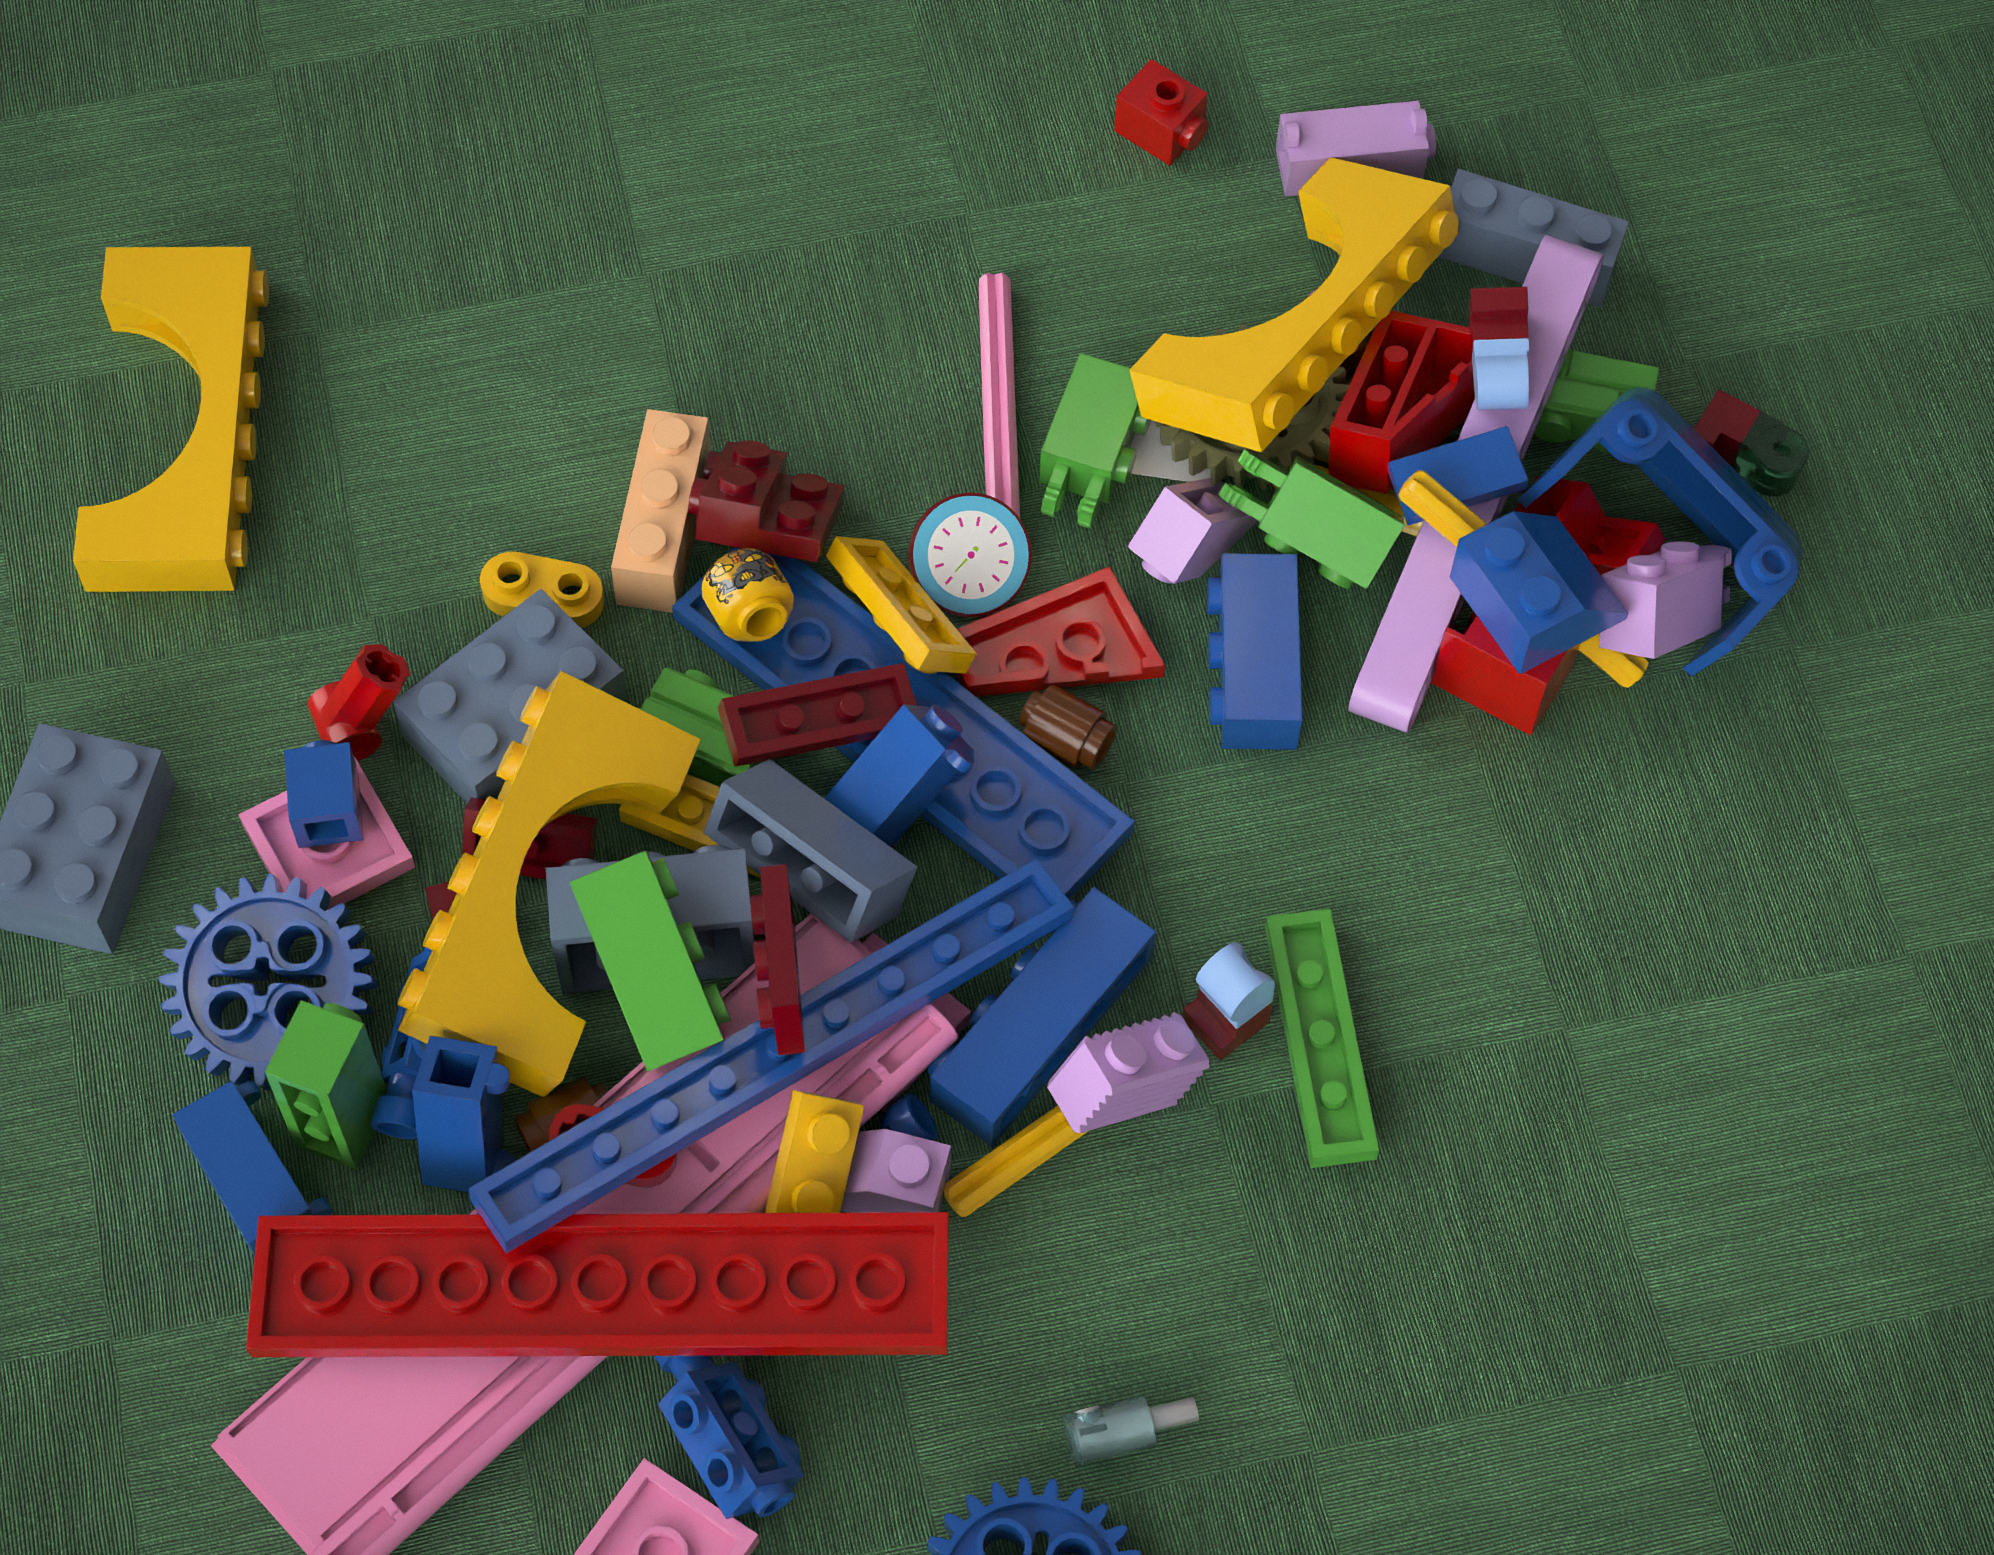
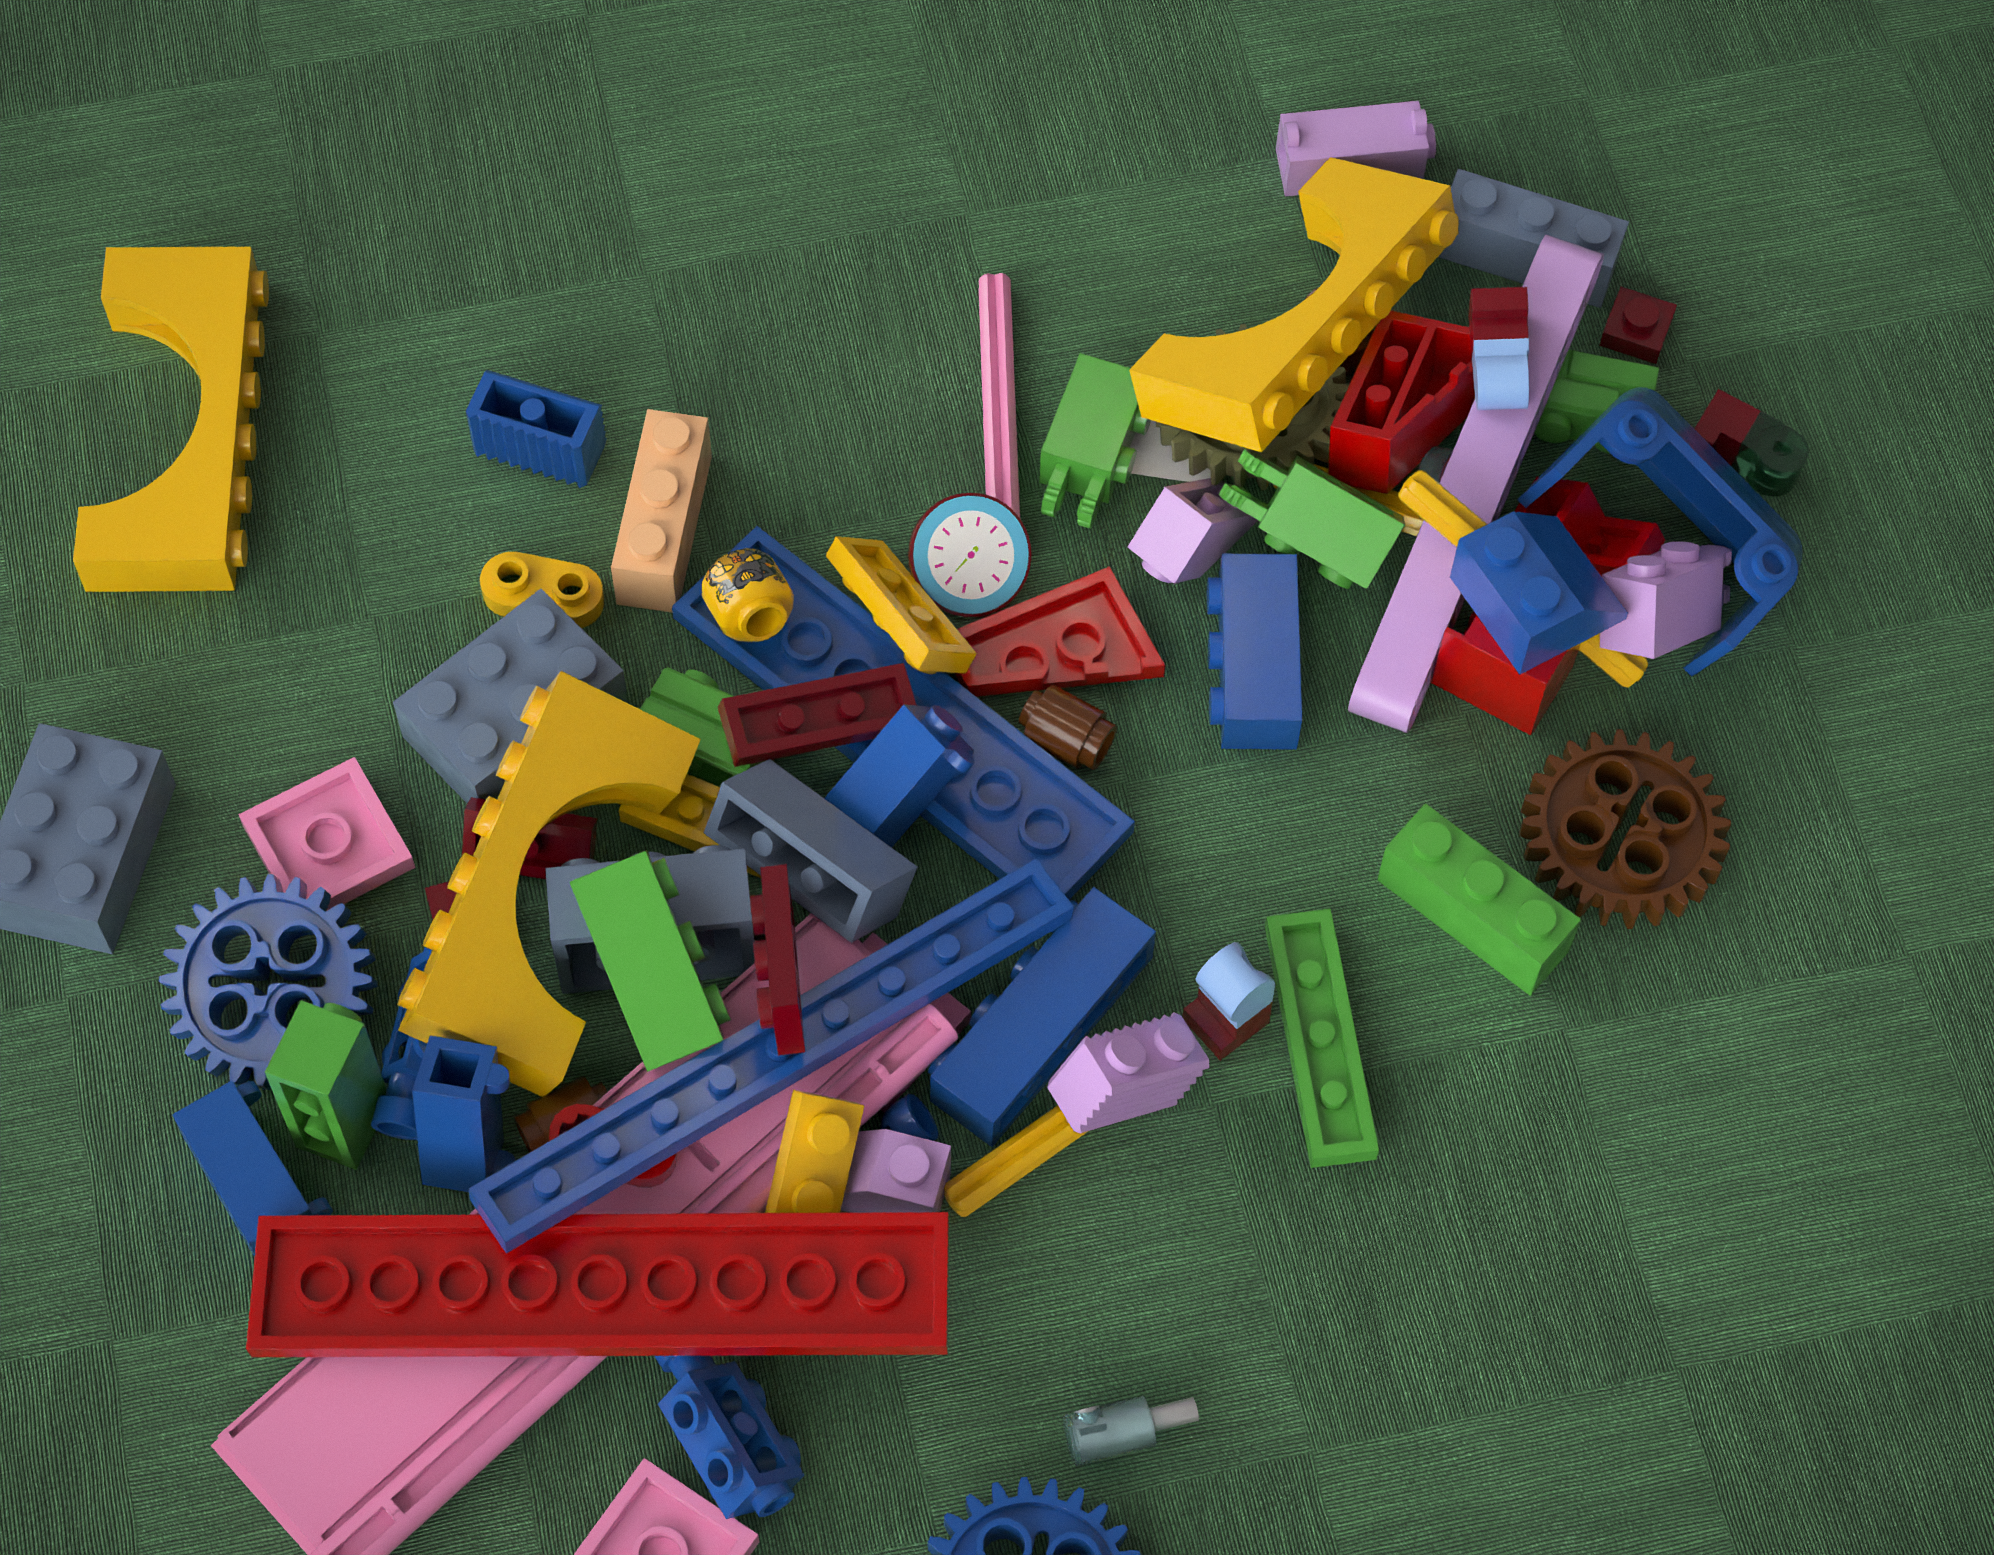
blue brick [284,740,364,848] -> none
red piece [307,644,410,762] -> none
dark red plate [688,440,845,562] -> none
red brick [1114,59,1209,166] -> none
blue tile [1388,426,1528,526] -> none
none -> blue brick [466,370,607,488]
none -> bright green brick [1377,803,1581,996]
none -> reddish brown gear [1519,729,1731,929]
none -> dark red plate [1599,286,1677,364]

